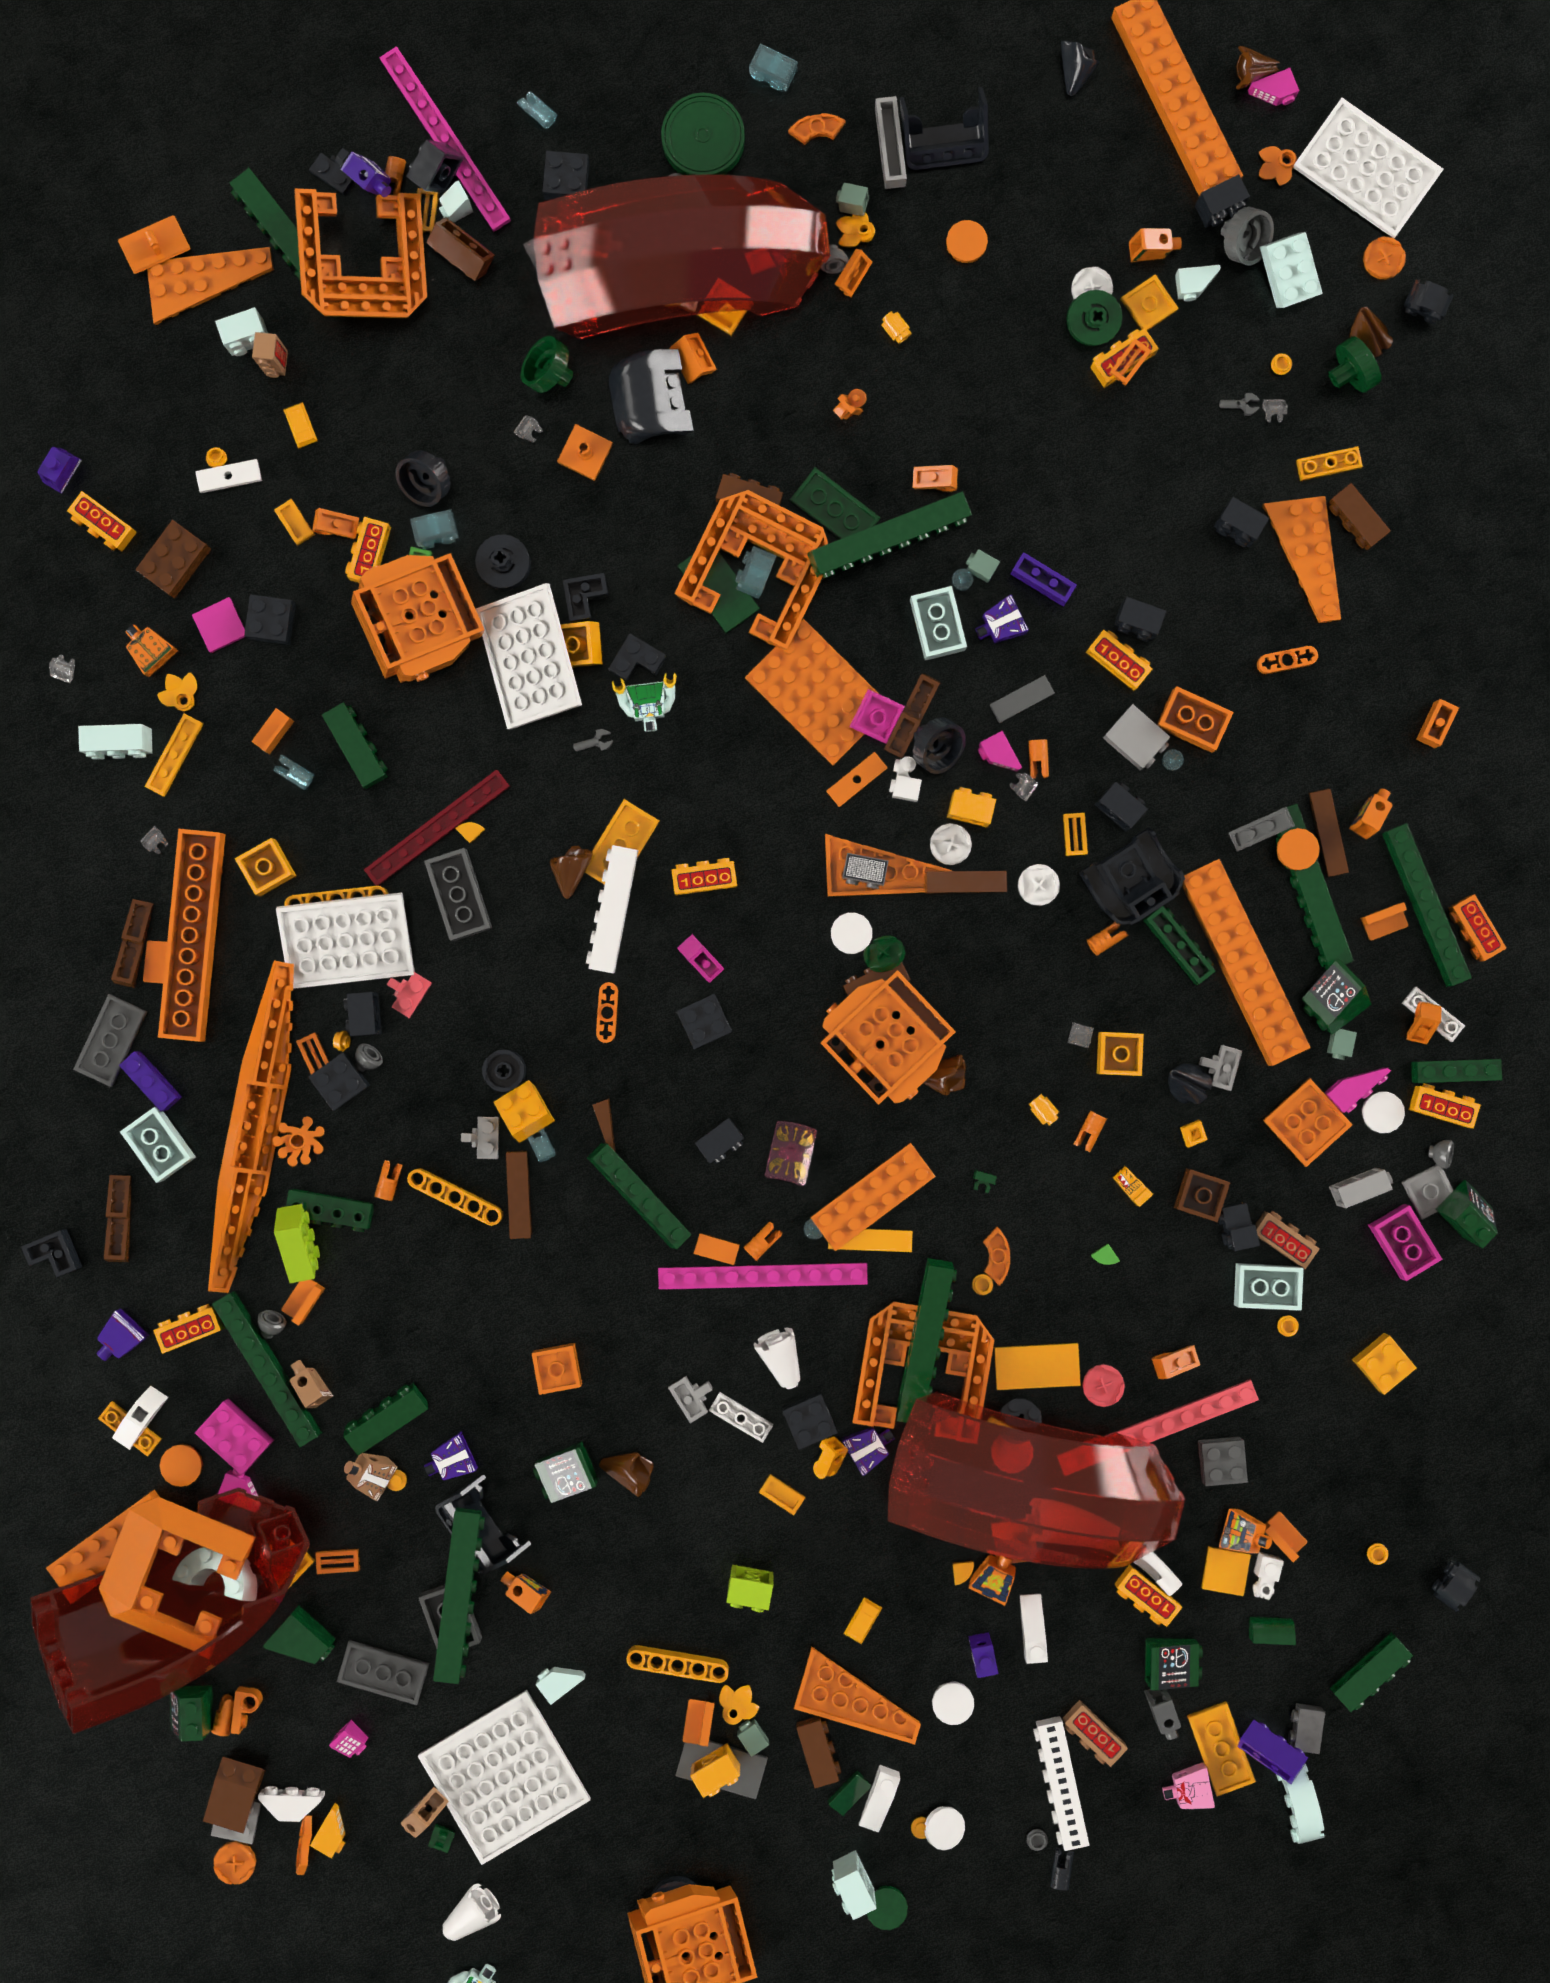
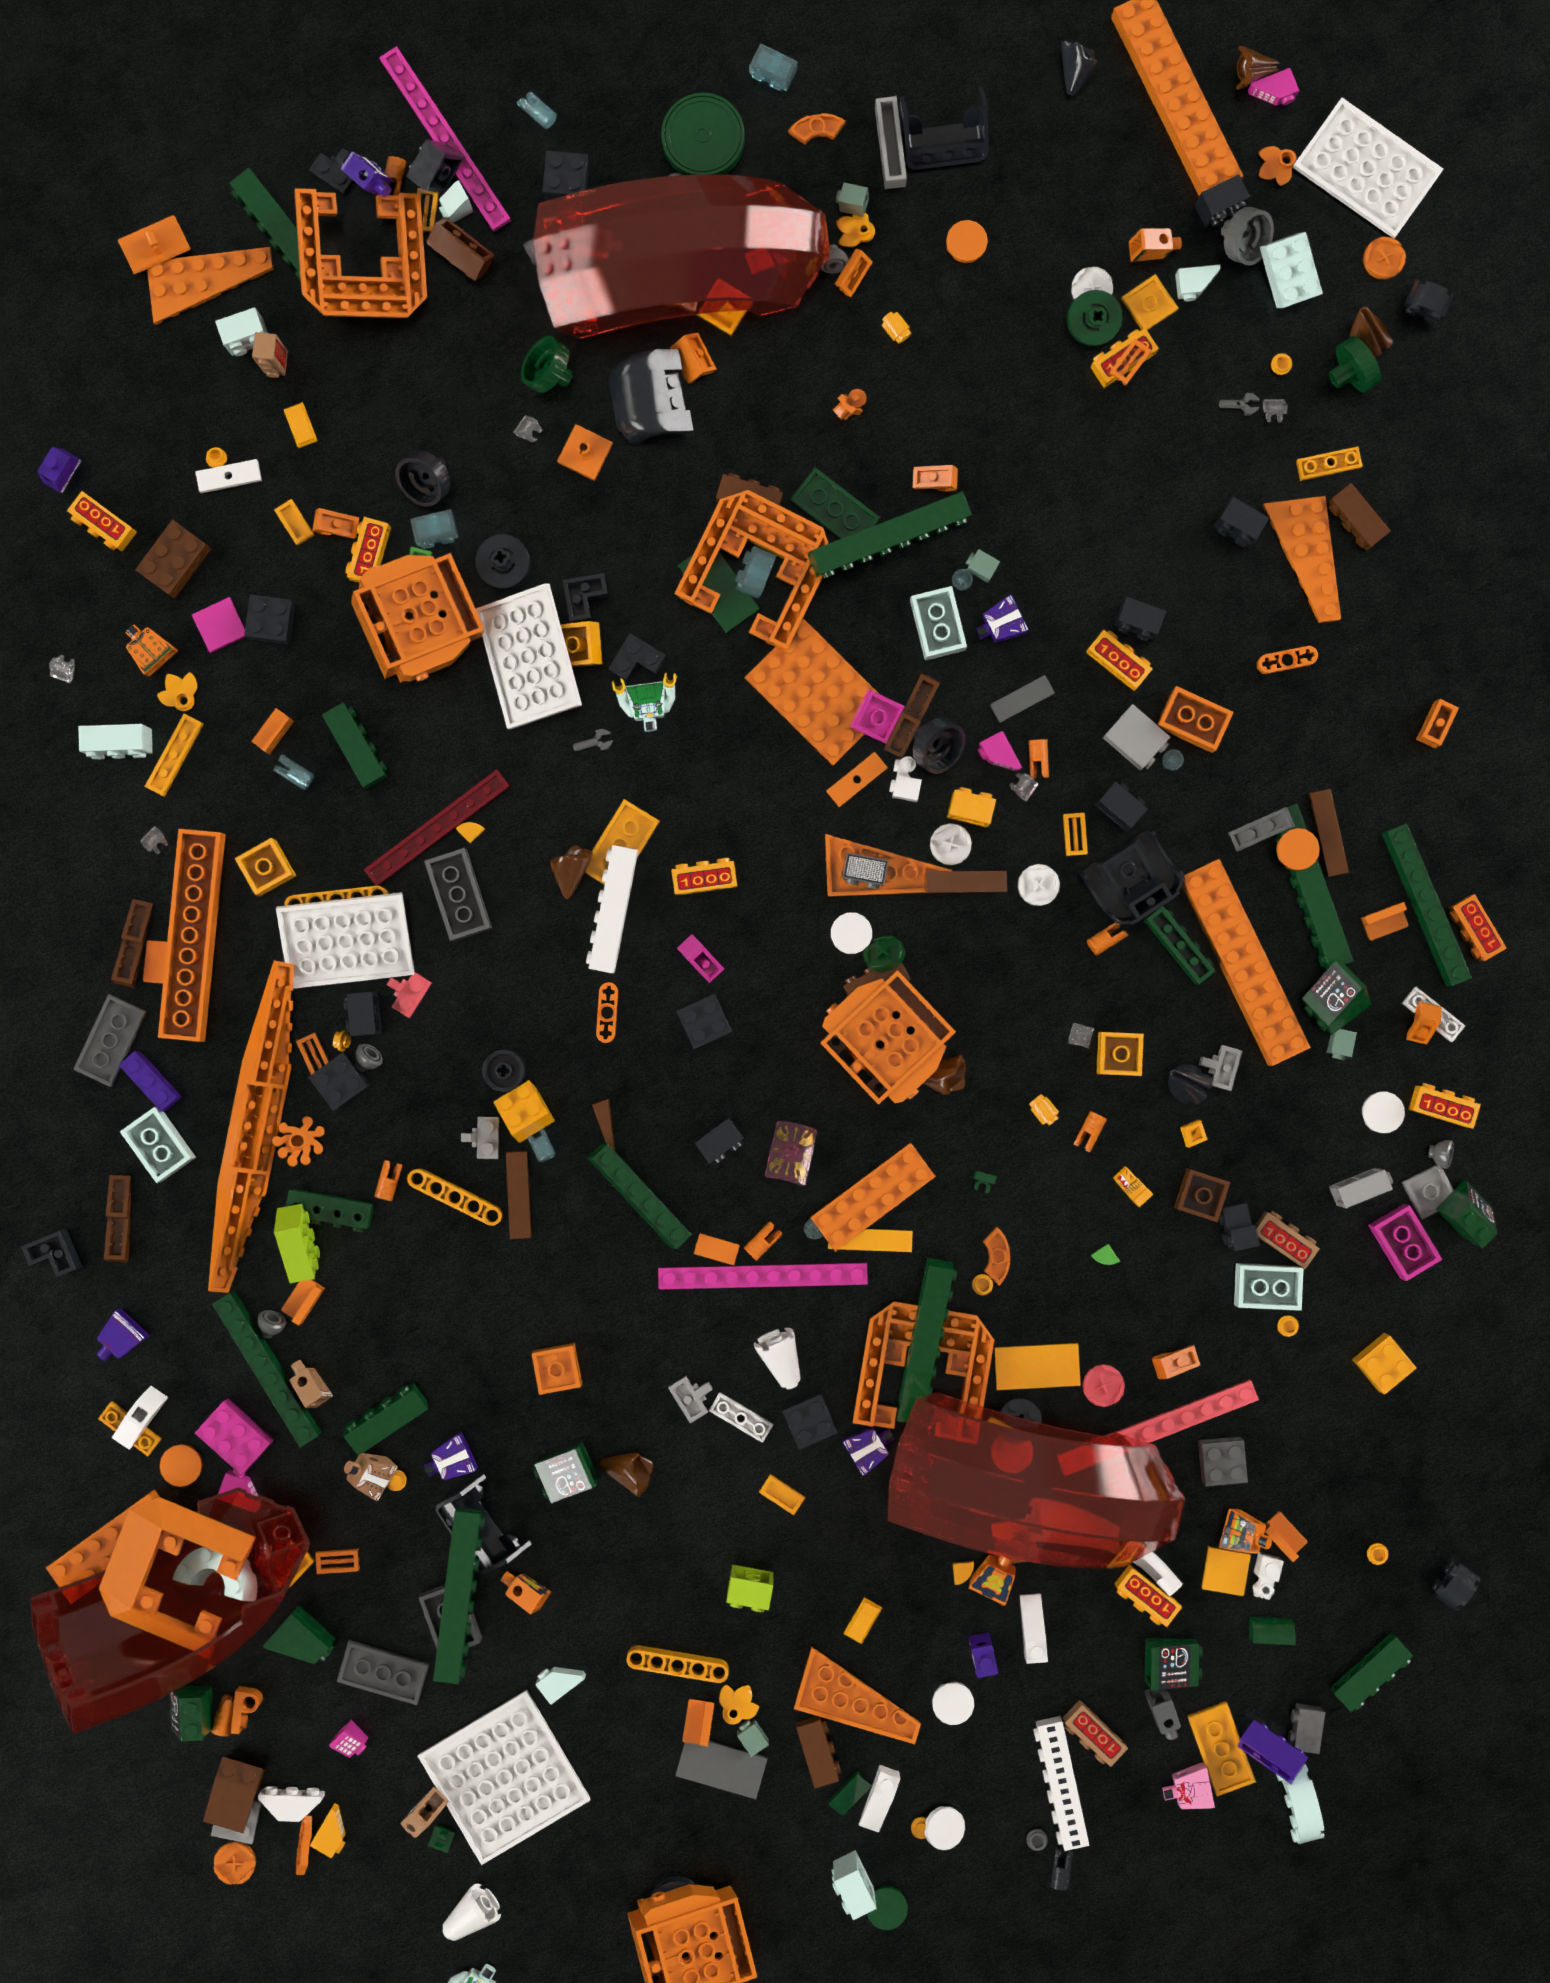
brick [153,1304,225,1354] -> none
light orange brick [690,1743,740,1798] -> none
light orange leg [813,1436,848,1479] -> none
dark purple brick [1010,552,1077,607] -> none
orange plate [1263,1078,1352,1167] -> none
dark pink slope [1324,1068,1391,1113] -> none
orange torso [1349,788,1392,840] -> none
dark green brick [1411,1059,1502,1083] -> none

